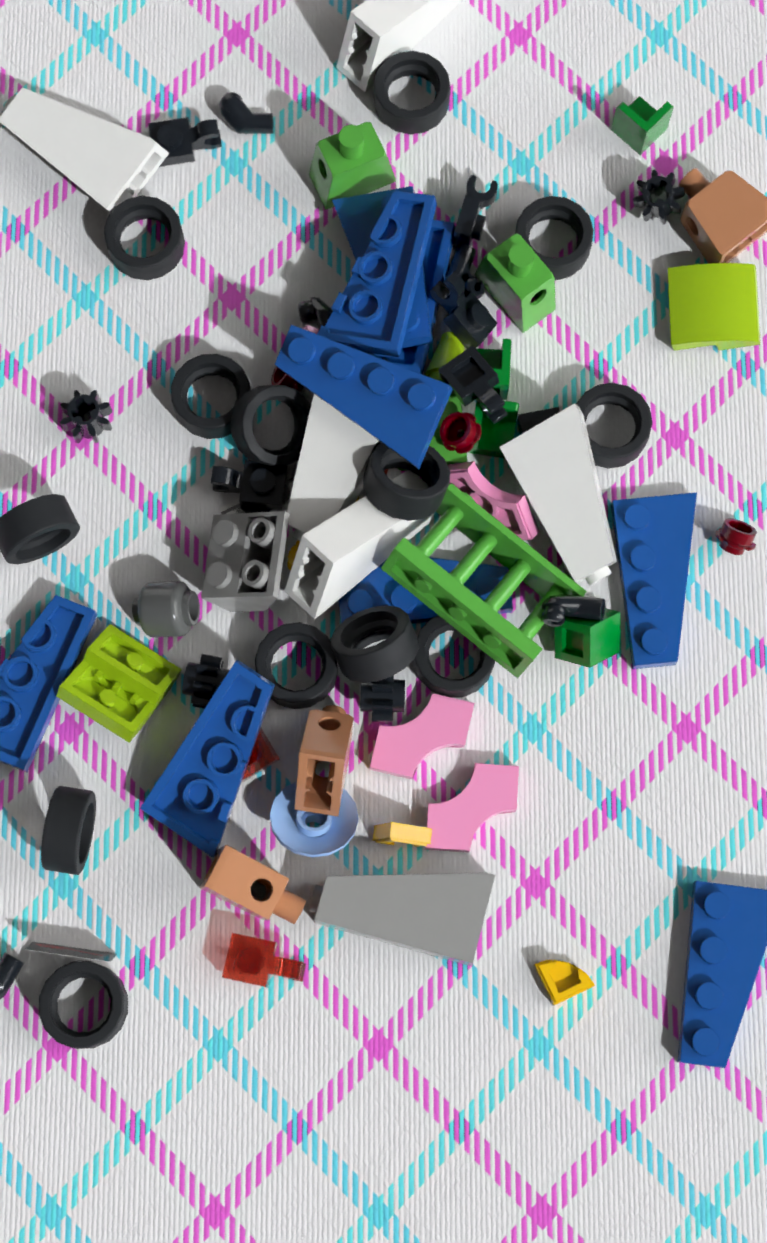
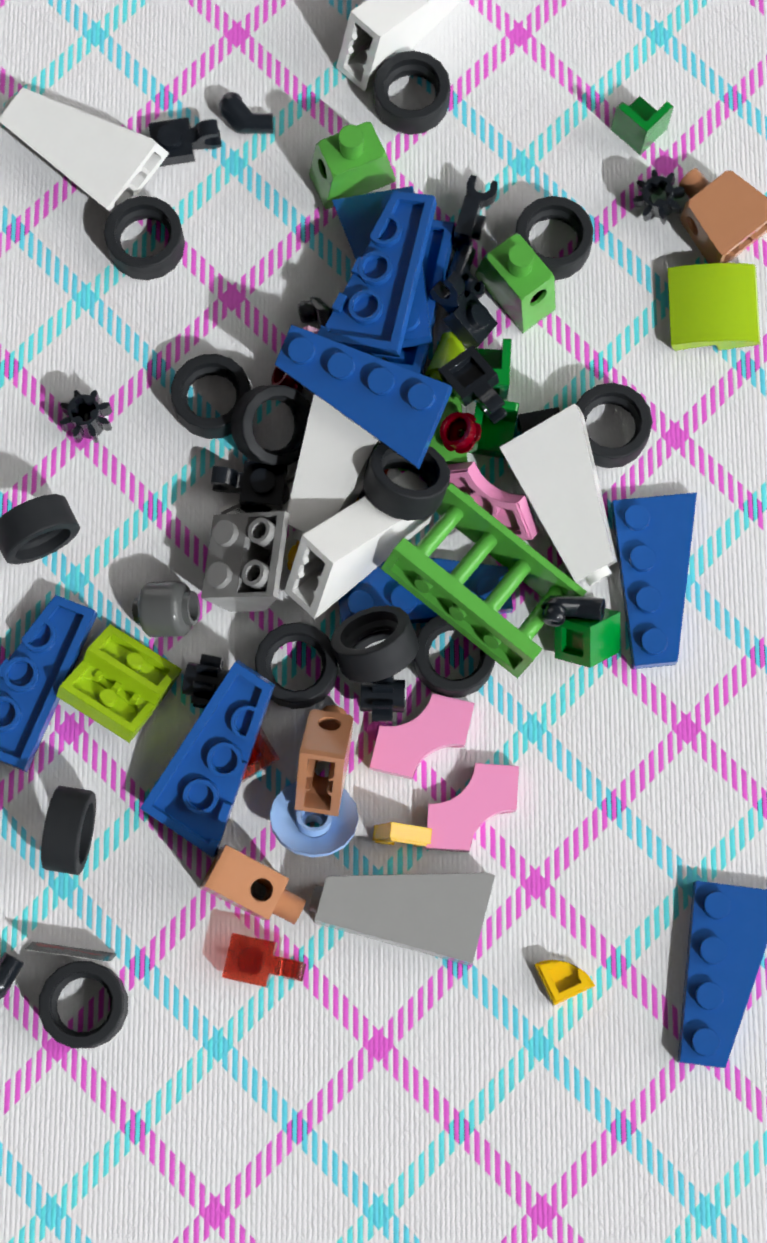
dark red plate [715,518,757,555] -> none

